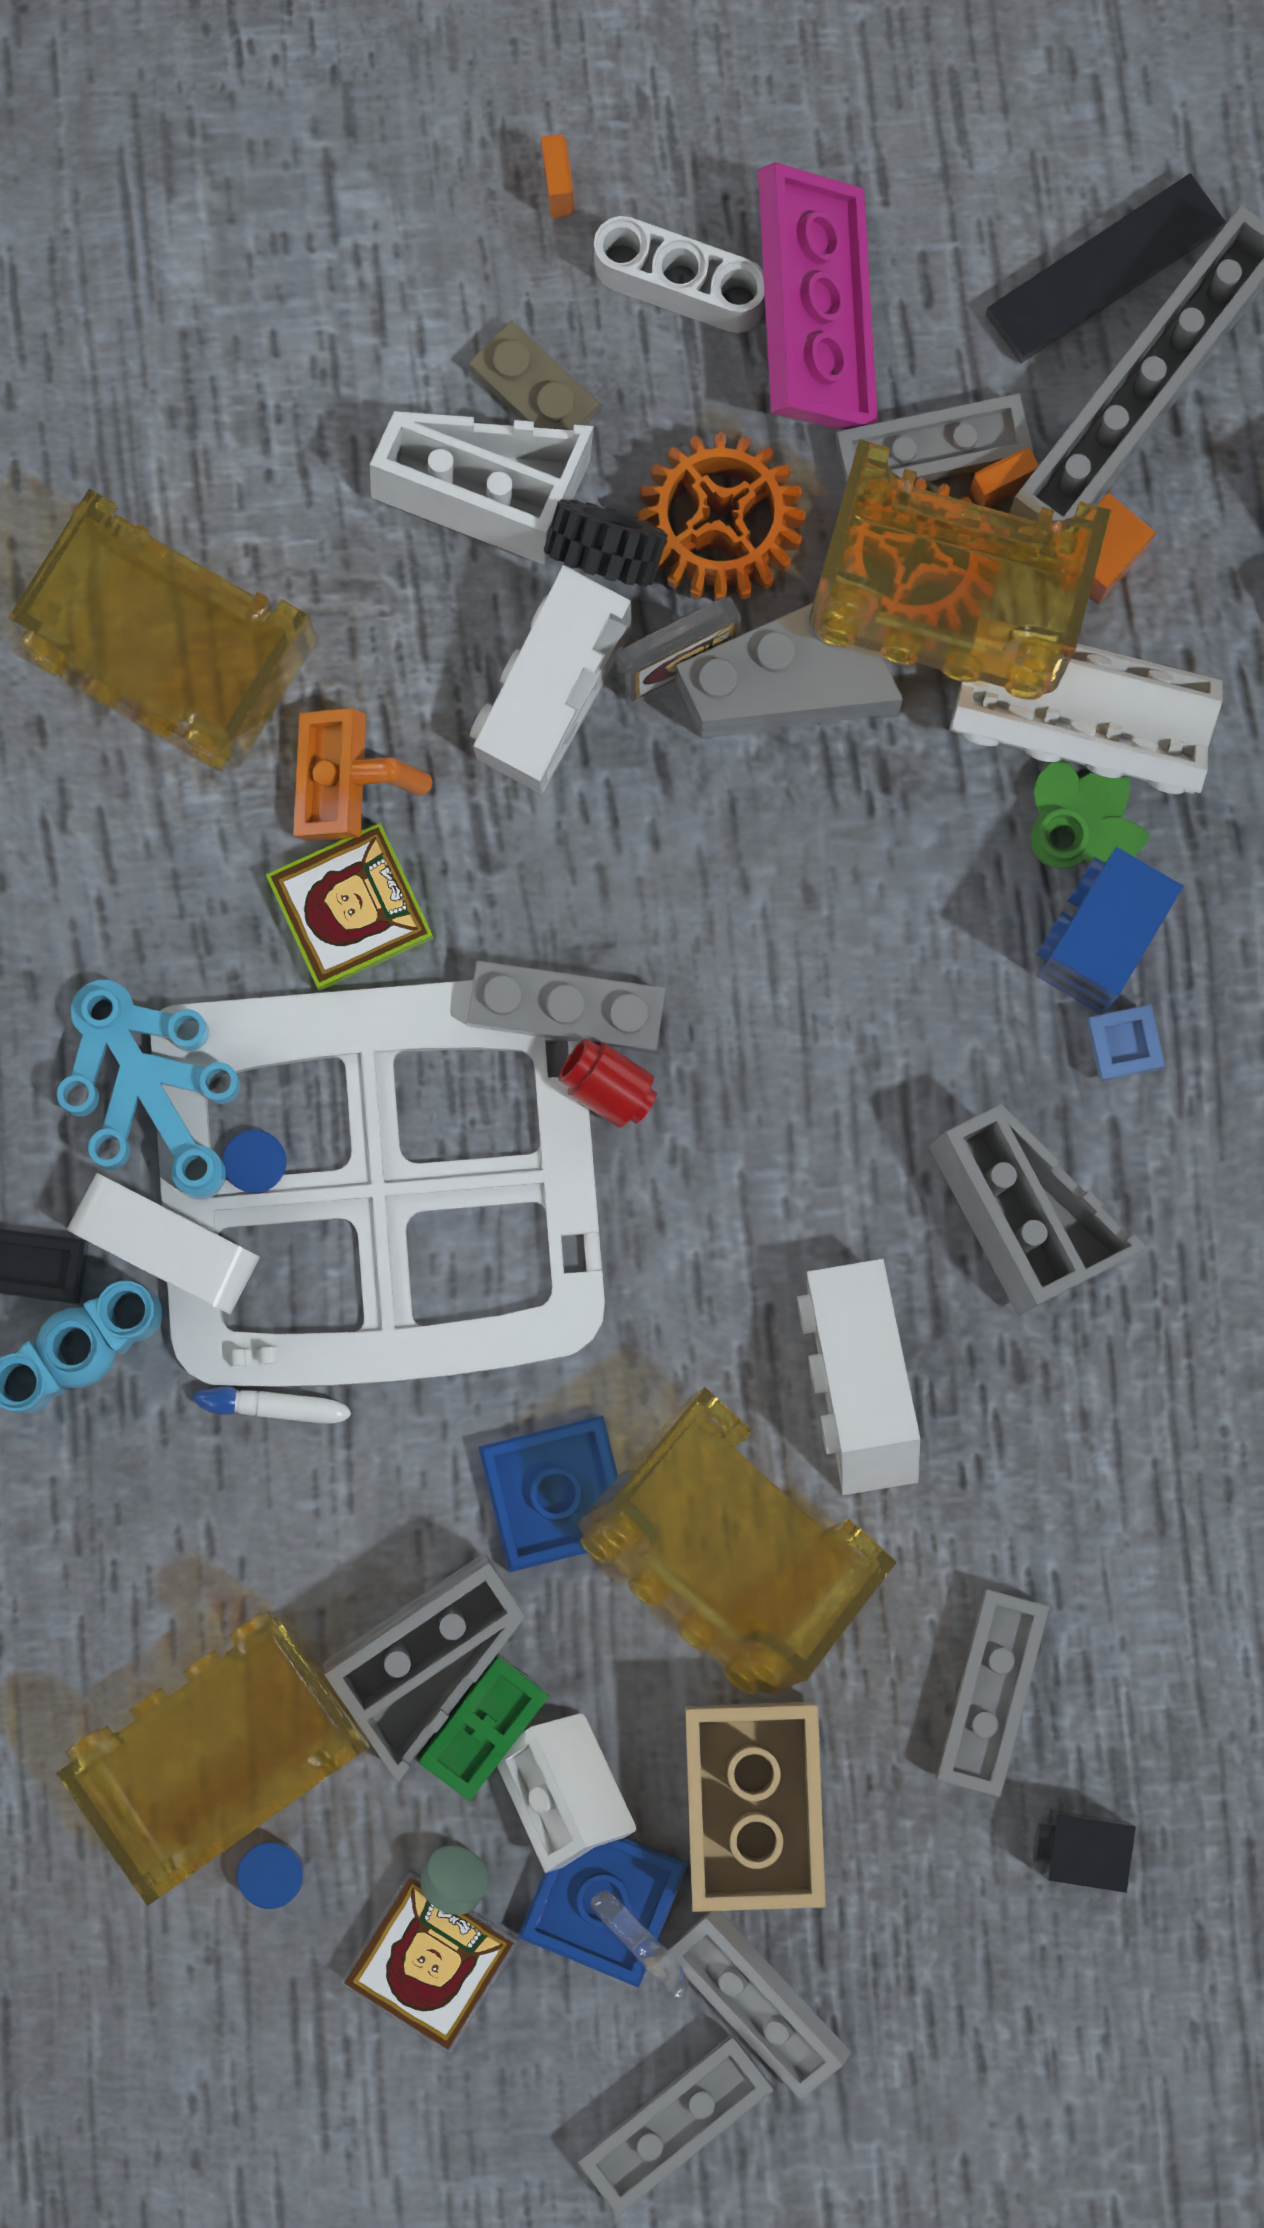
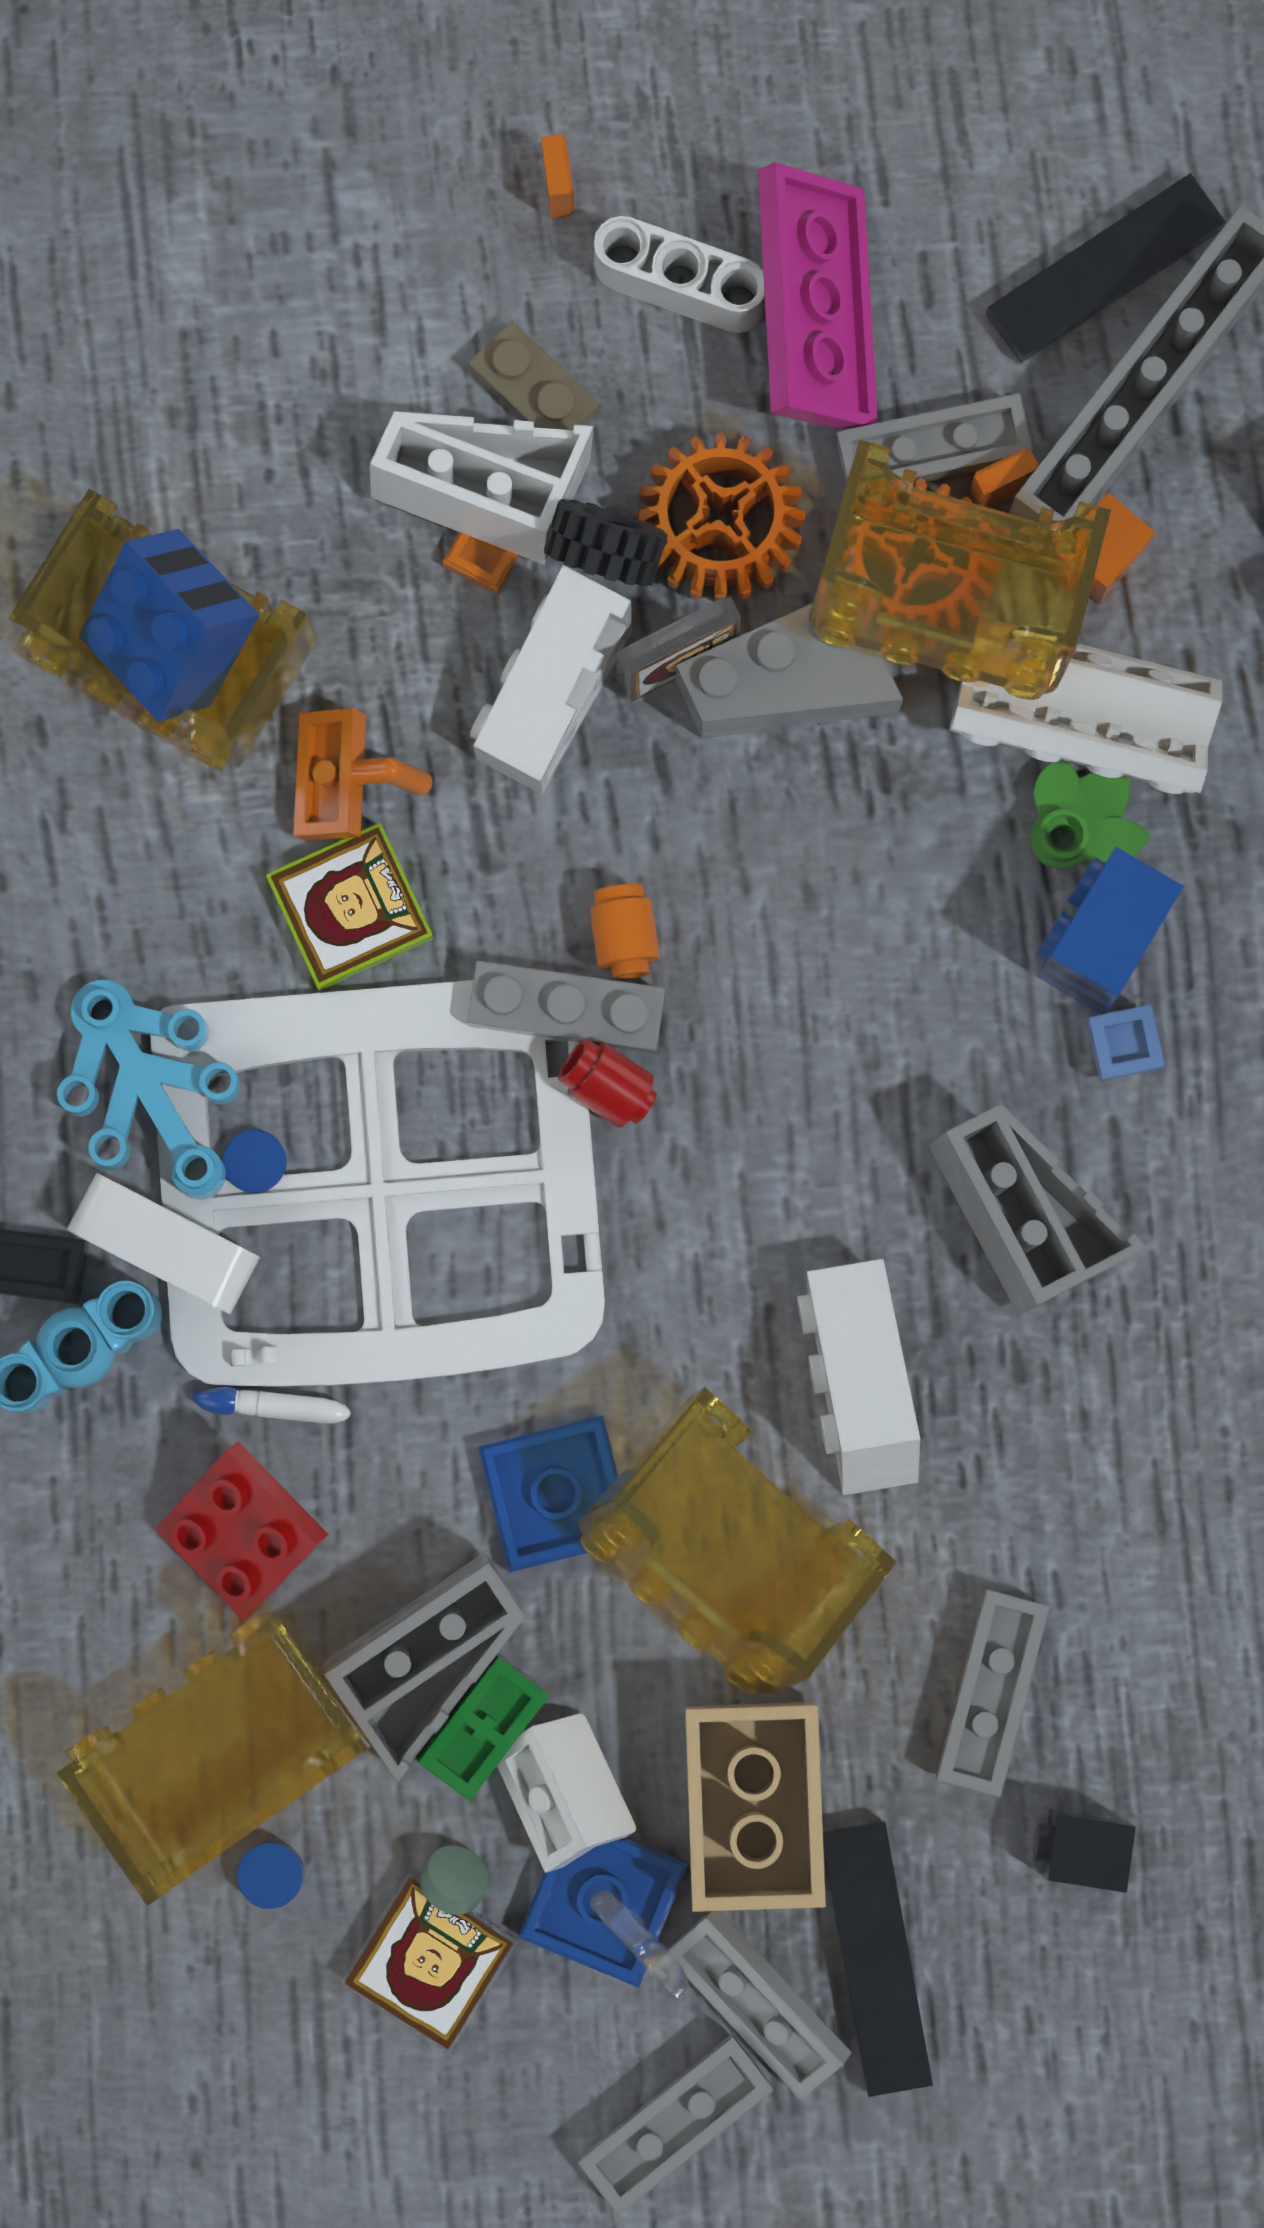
none -> blue brick [78,529,260,722]
none -> red plate [155,1441,329,1622]
none -> orange tile [442,532,520,596]
none -> orange brick [589,883,661,980]
none -> black tile [823,1820,933,2097]

